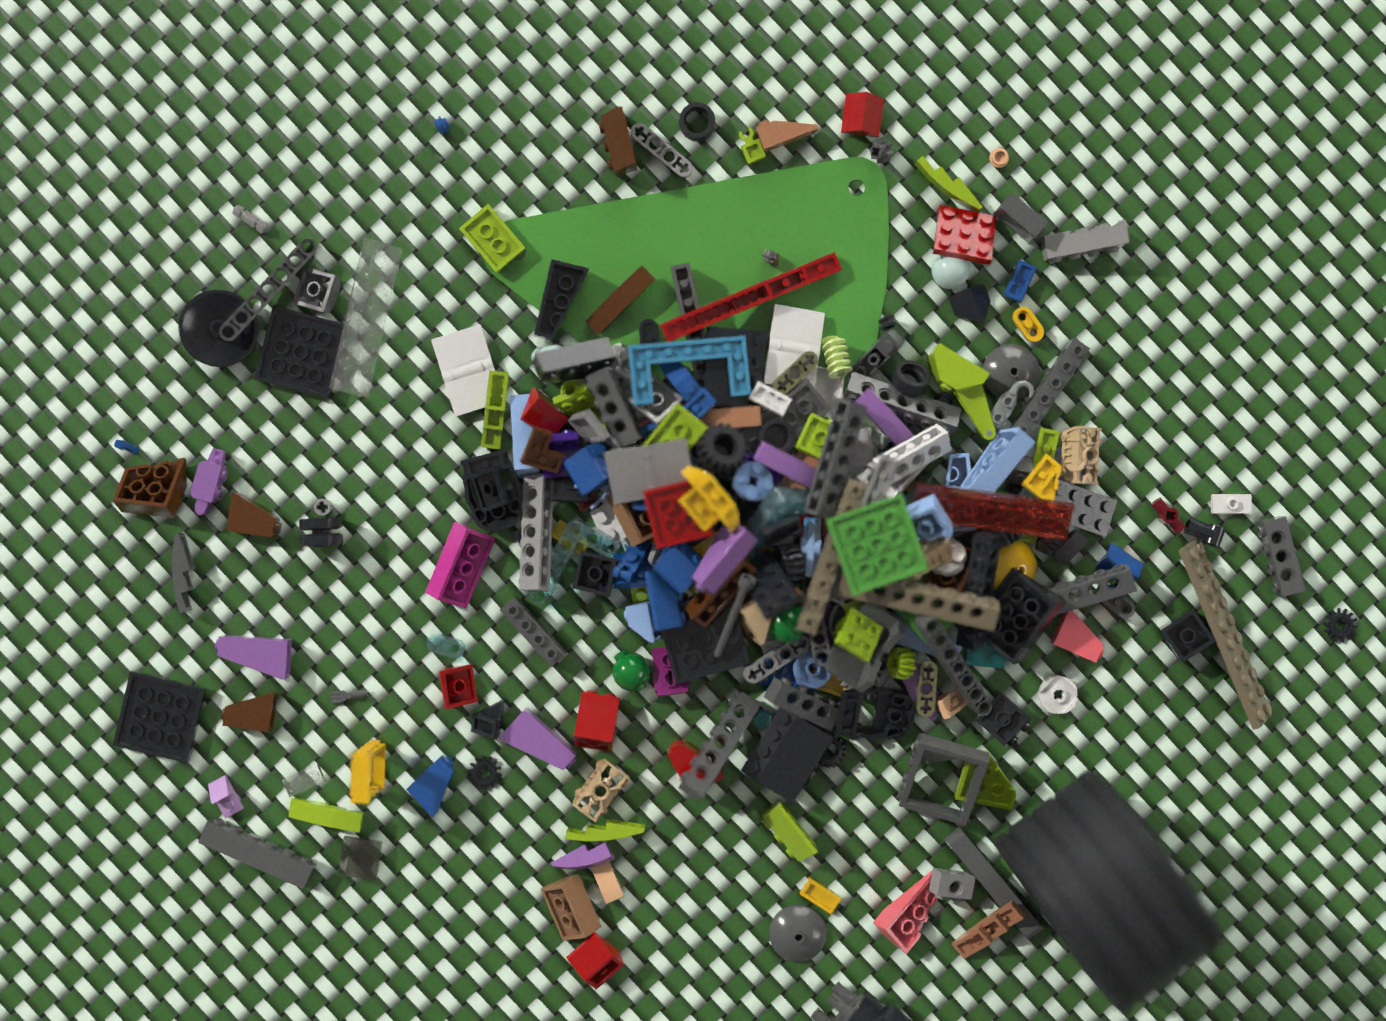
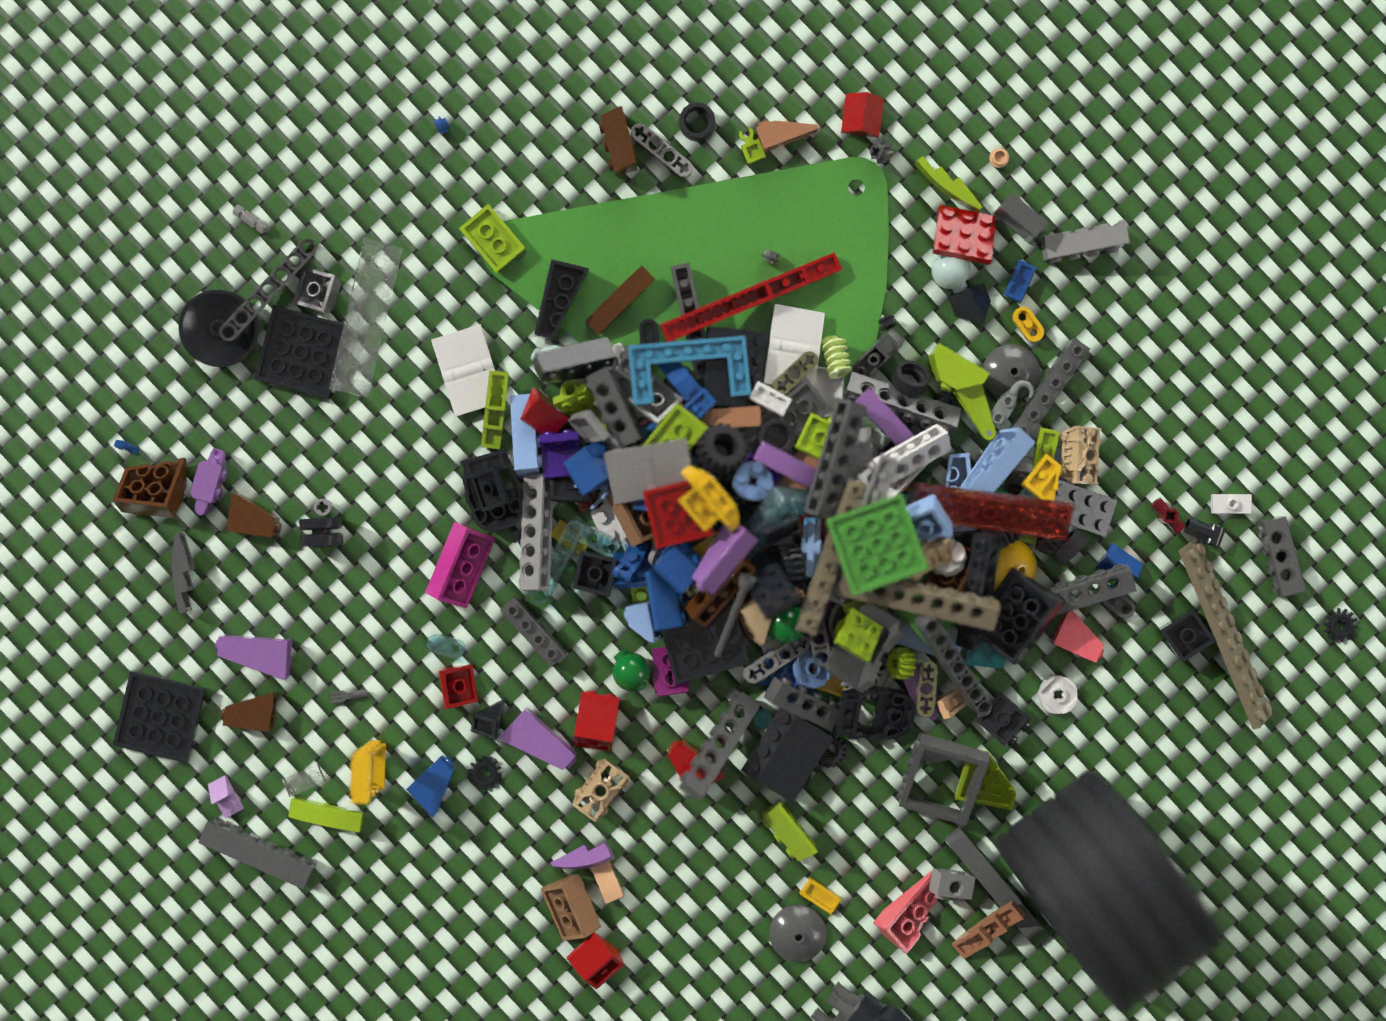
clear smoke plate [338,836,383,880] -> none
reddish brown plate [520,426,564,473] -> none
lime slope [565,819,645,841] -> none

